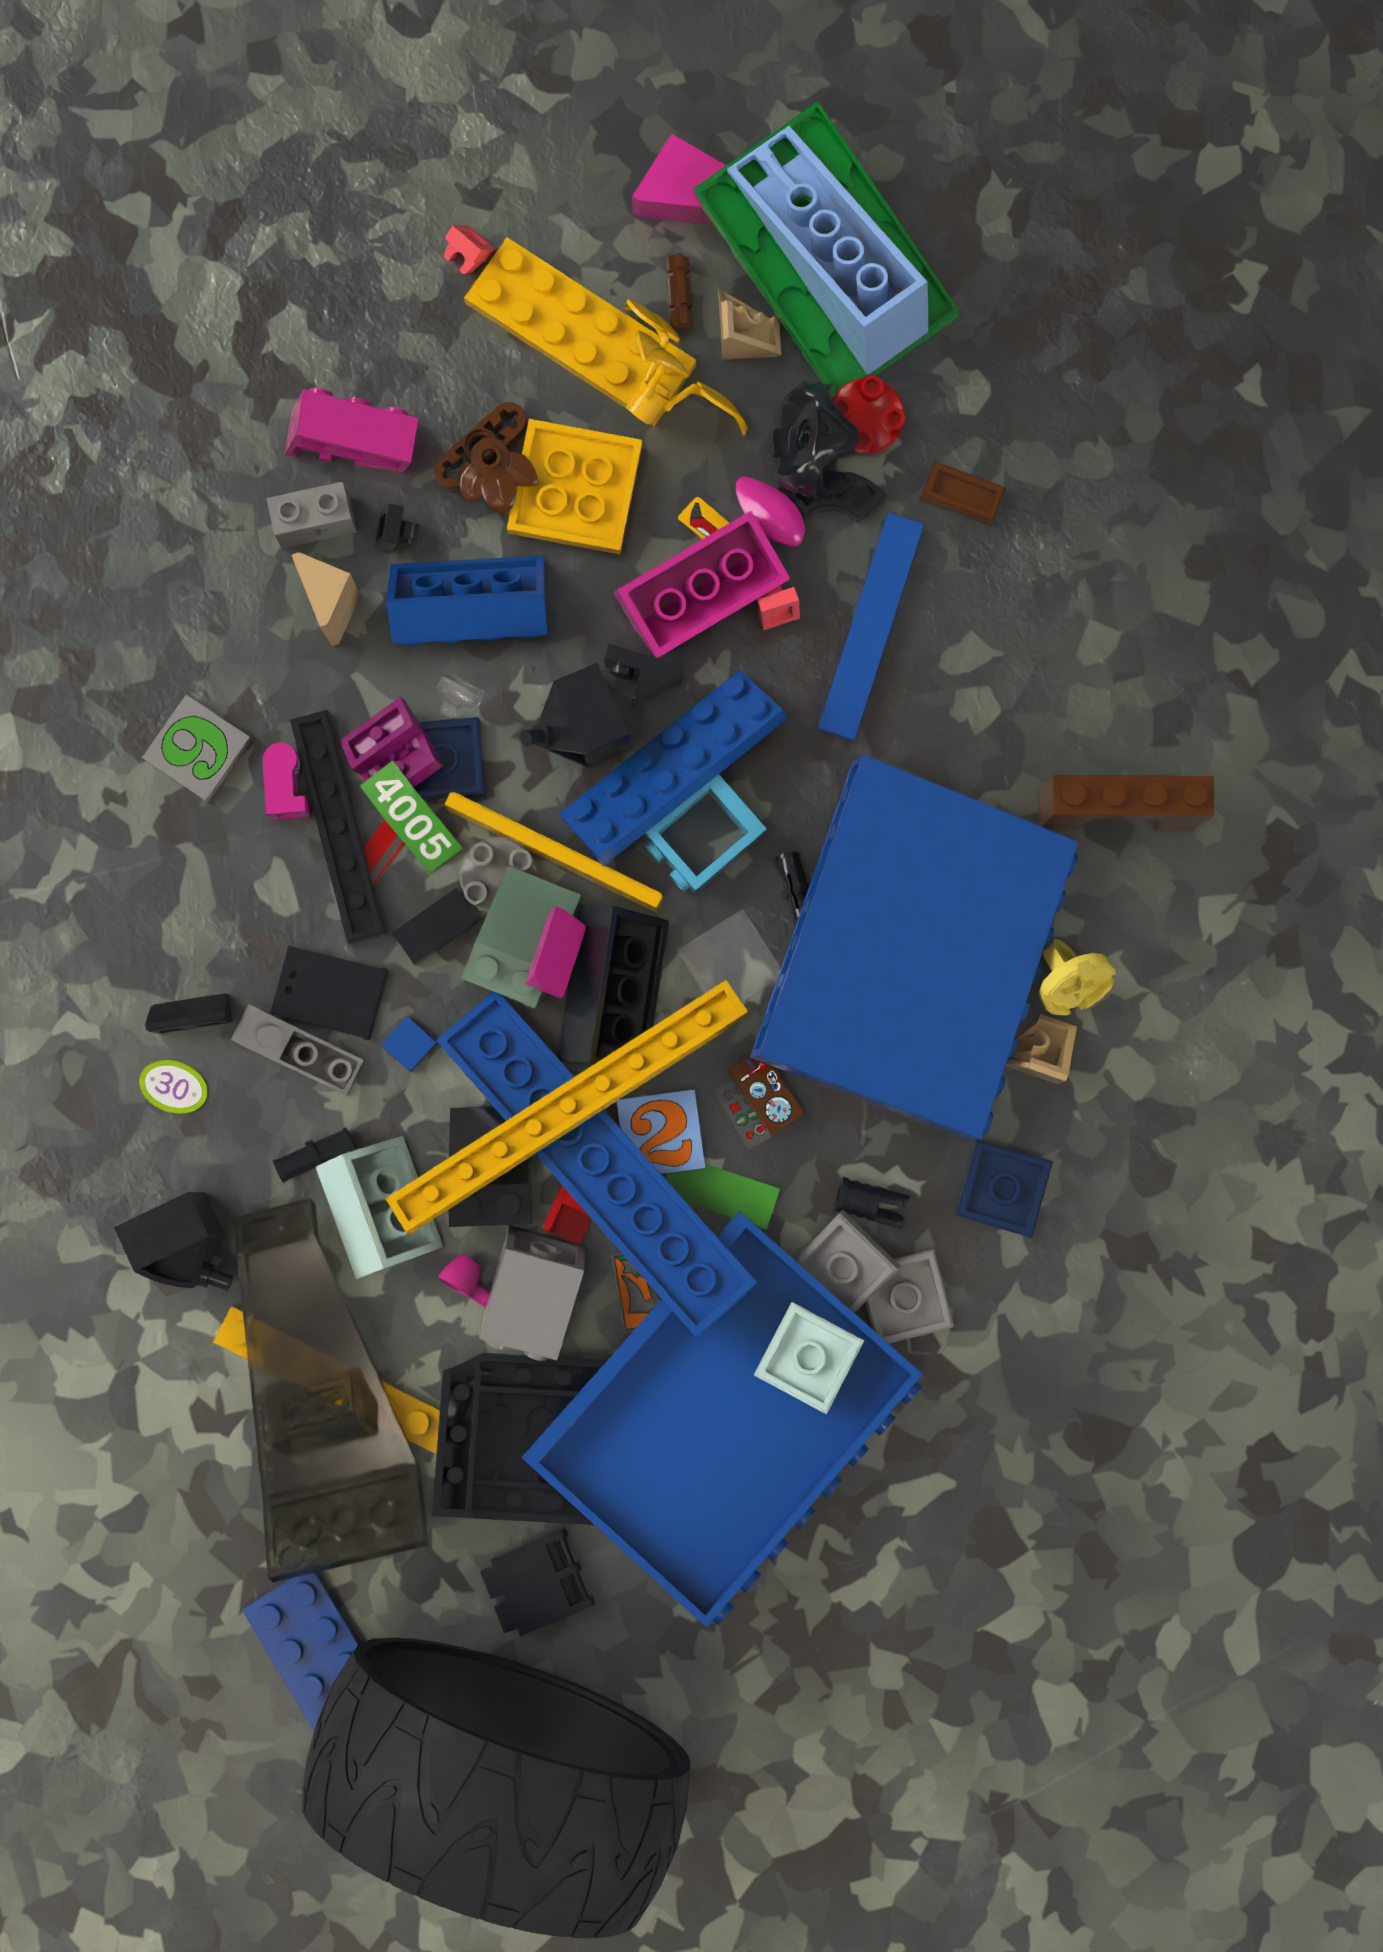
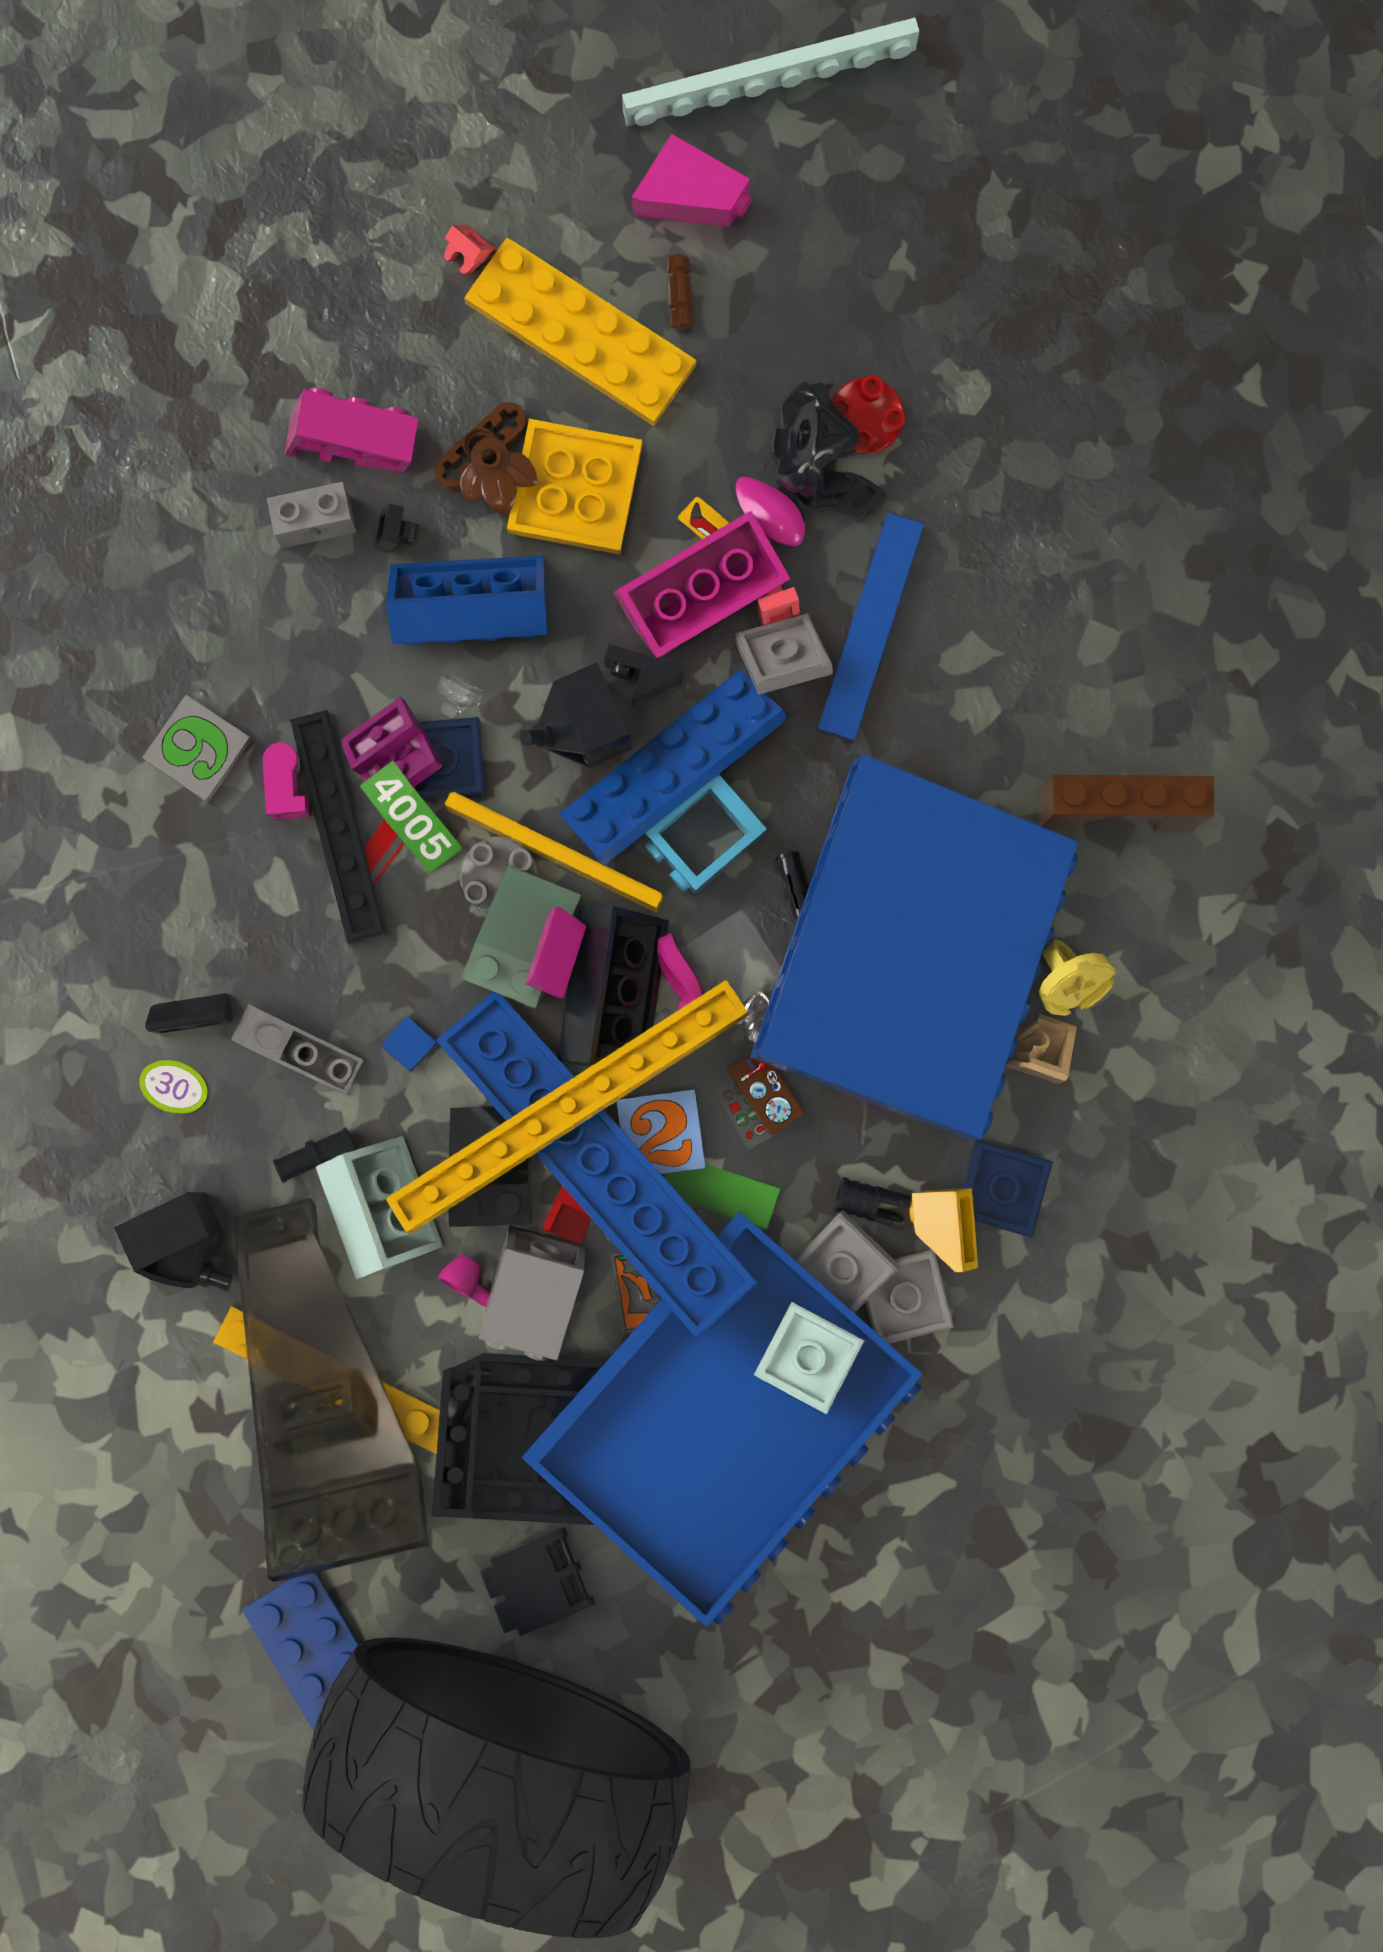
black container [270,945,388,1040] -> none
tan slope [292,552,361,646] -> none
black tile [392,888,480,966] -> none
yellow plant [624,299,748,436] -> none
piece [694,101,959,397] -> none
tan slope [718,287,782,360] -> none
reddish brown tile [920,461,1006,526] -> none
none -> light aqua plate [622,18,919,127]
none -> dark pink arm [657,933,705,1010]
none -> light grey tile [734,613,833,695]
none -> clear tile [737,991,770,1042]
none -> yellow slope [909,1188,978,1272]

